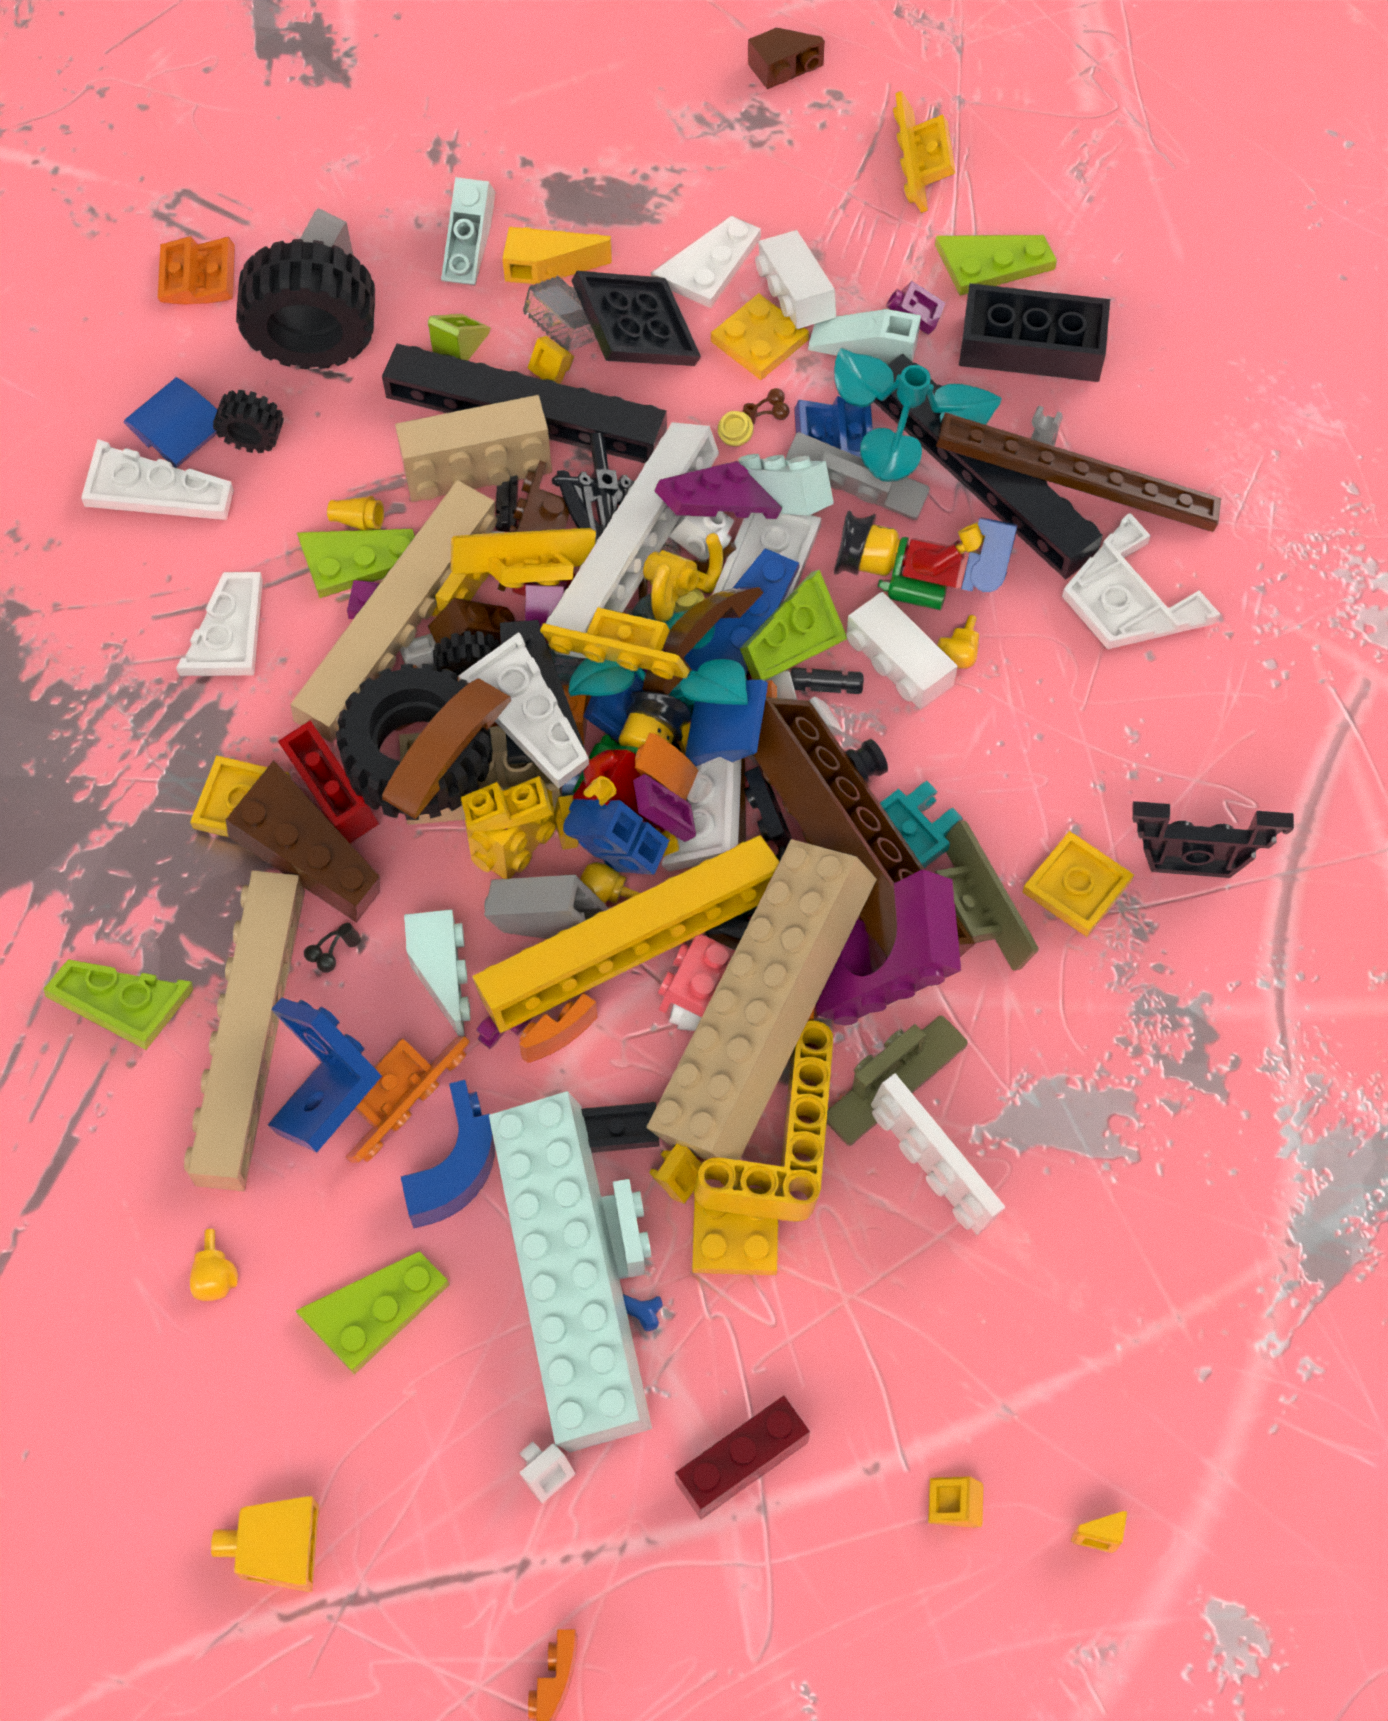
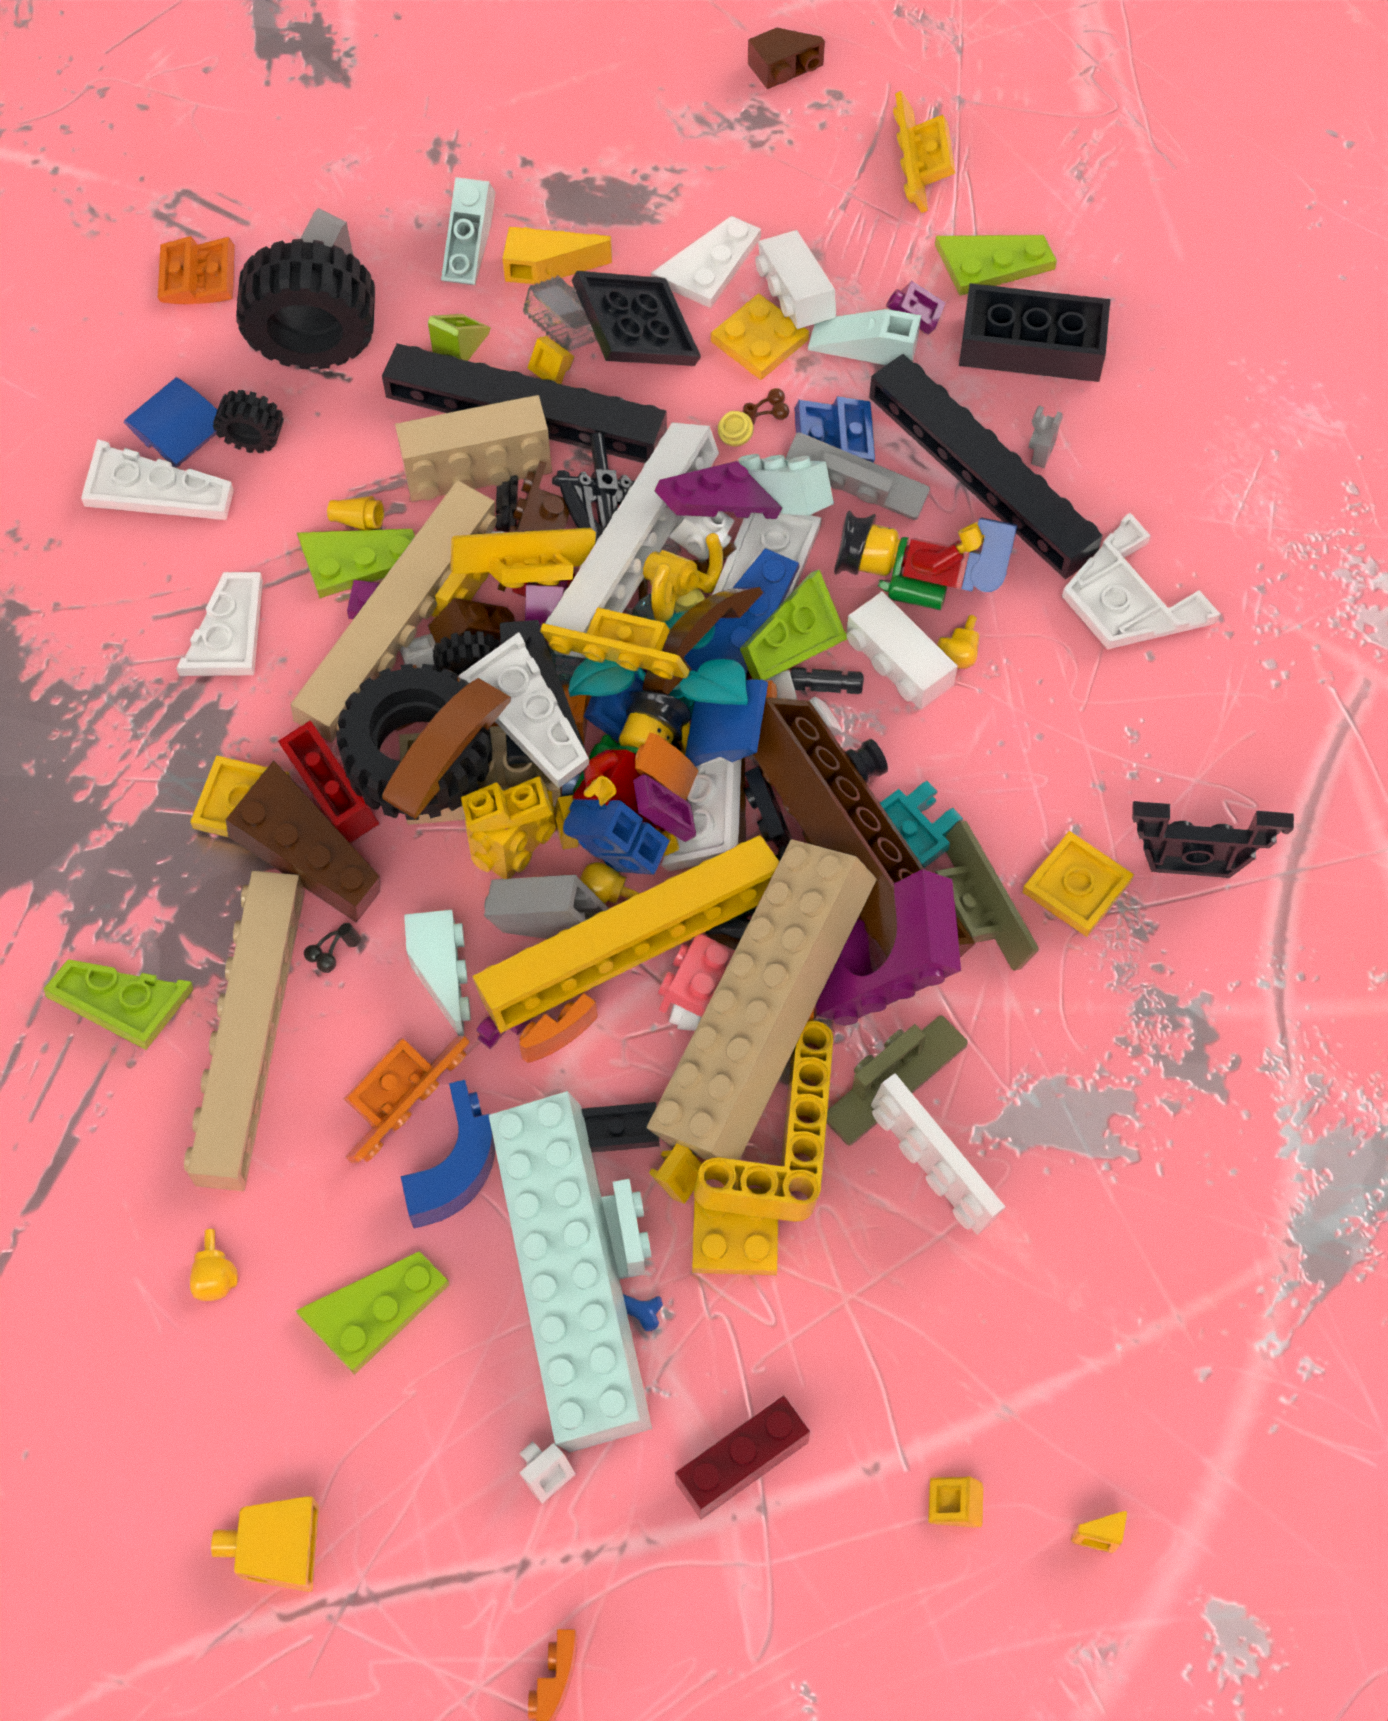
blue bracket [267,997,382,1153] -> none
teal plant [834,348,1002,482] -> none
reddish brown tile [936,412,1221,532] -> none

